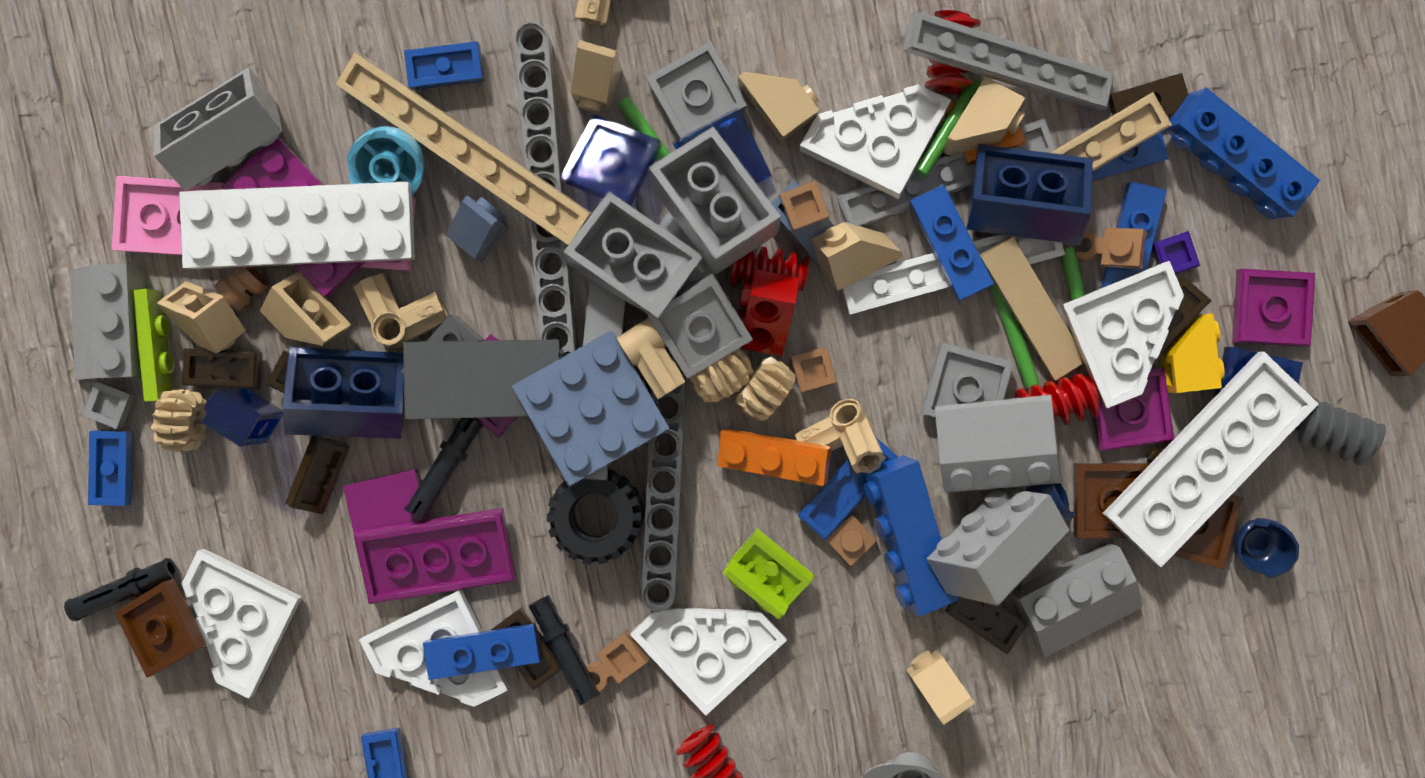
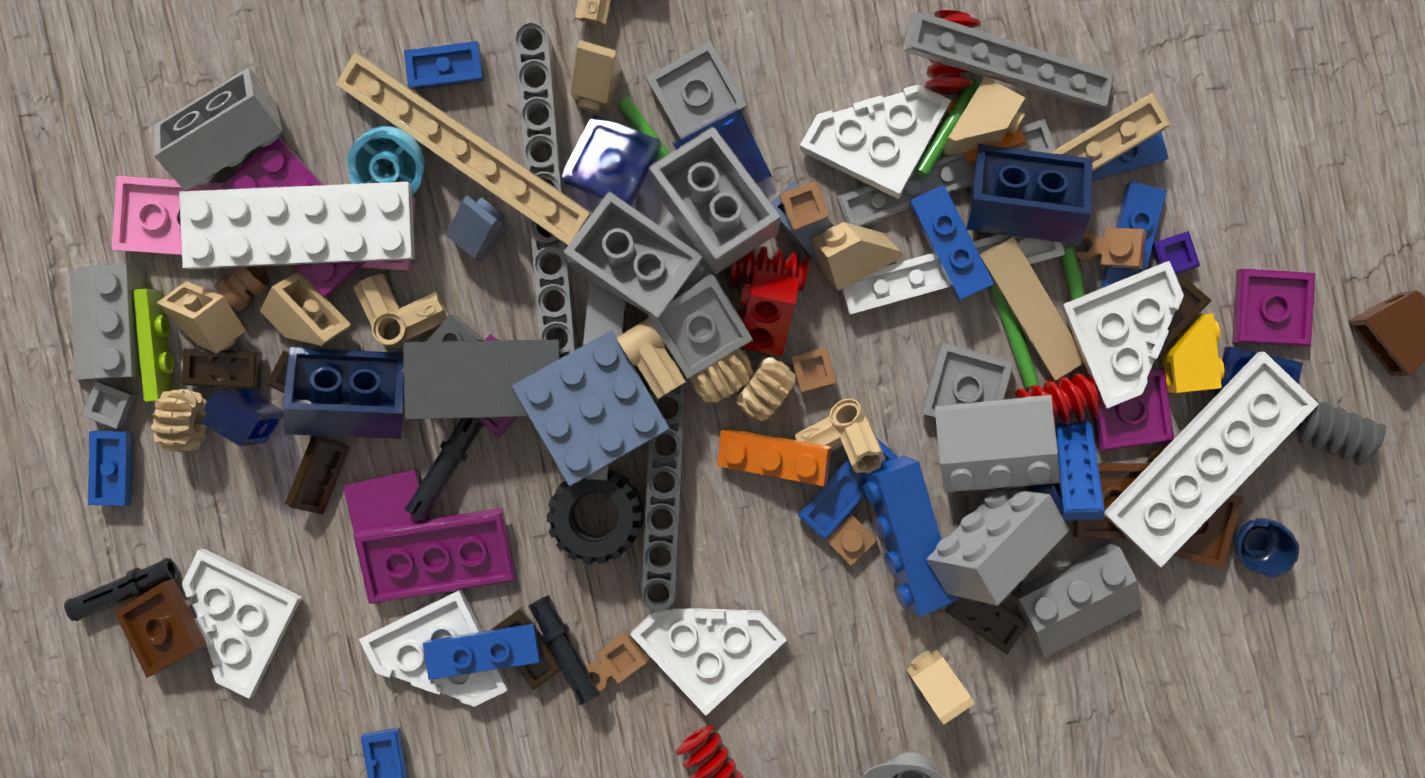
lime bracket [723,528,814,619] -> none
tan slope [738,72,820,143] -> none
dark brown plate [1109,73,1188,117] -> none
blue brick [1164,87,1320,219] -> none
none -> blue plate [1055,422,1104,520]

